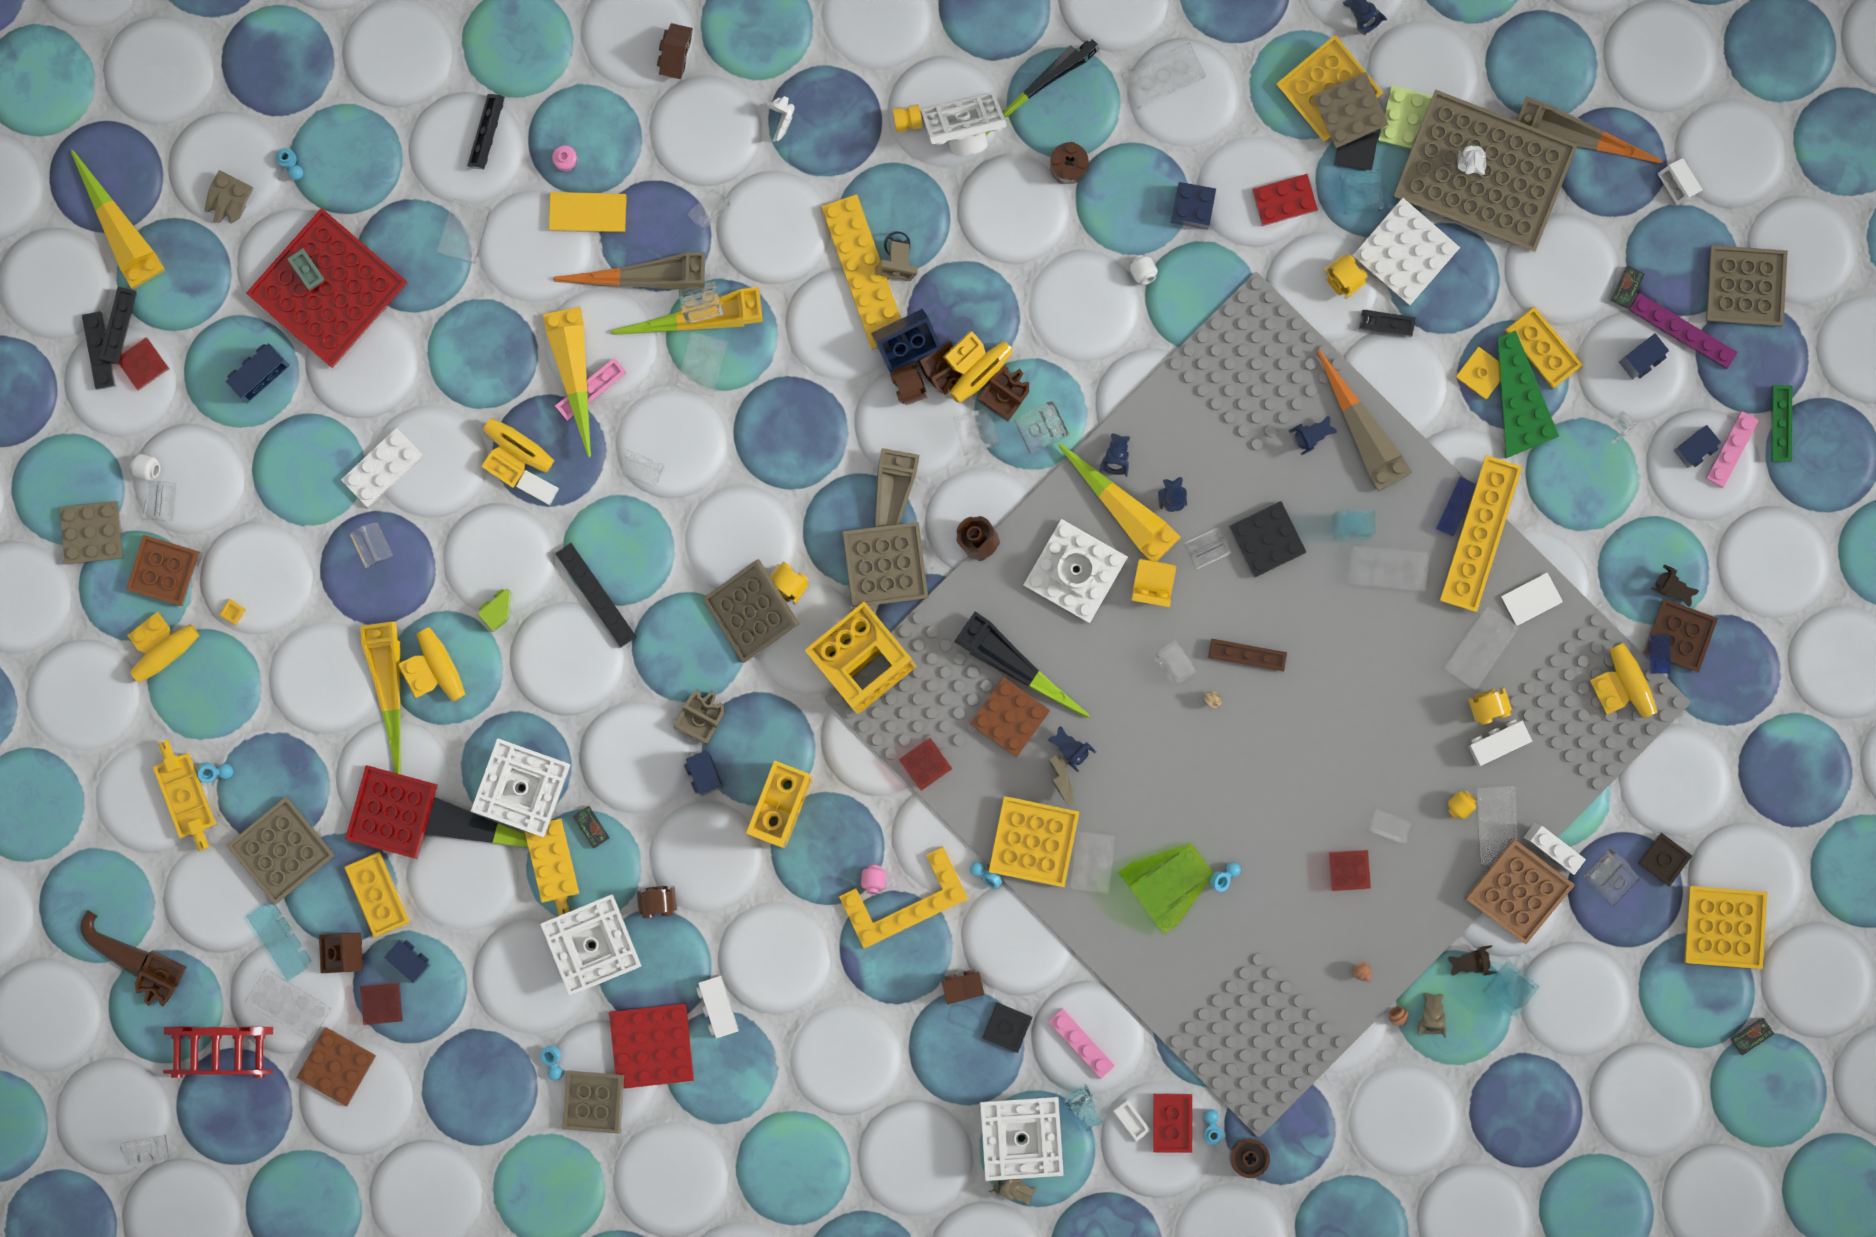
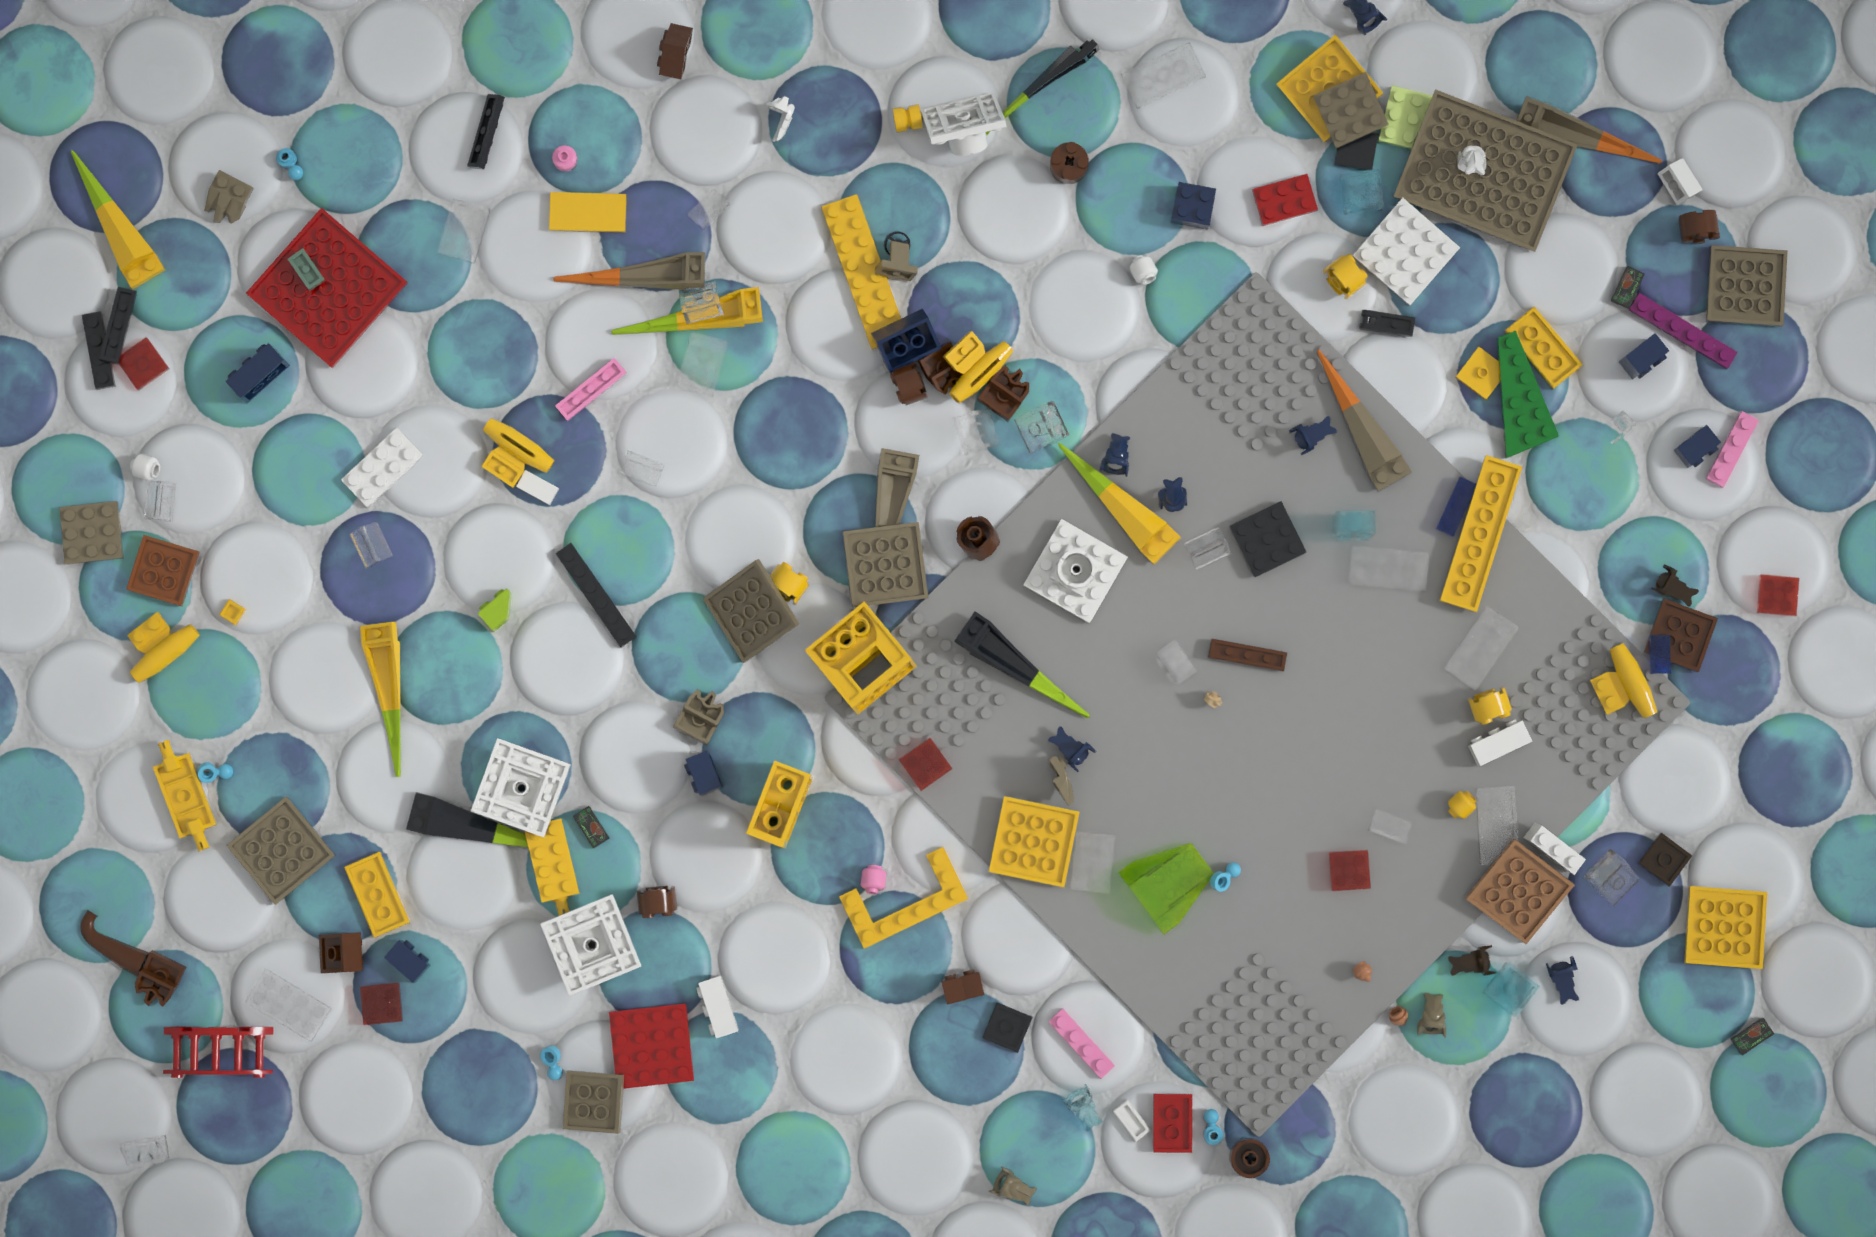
clear light blue windscreen [246,903,311,981] -> none
dark orange plate [296,1027,377,1107] -> none
red plate [345,765,438,859] -> none
yellow plate [398,627,466,702] -> none
yellow plate [543,307,591,458] -> none
dark orange plate [970,677,1050,758] -> none
medium azure plate [970,861,1002,889] -> none
white piece [980,1097,1064,1181] -> none
yellow bracket [1132,559,1176,607] -> none
white sticker [1501,572,1563,626] -> none
green plate [1771,385,1793,462] -> none
none -> dark blue hair [1546,956,1579,1005]
none -> reddish brown brick [1678,210,1720,245]
none -> clear red plate [1757,574,1799,617]

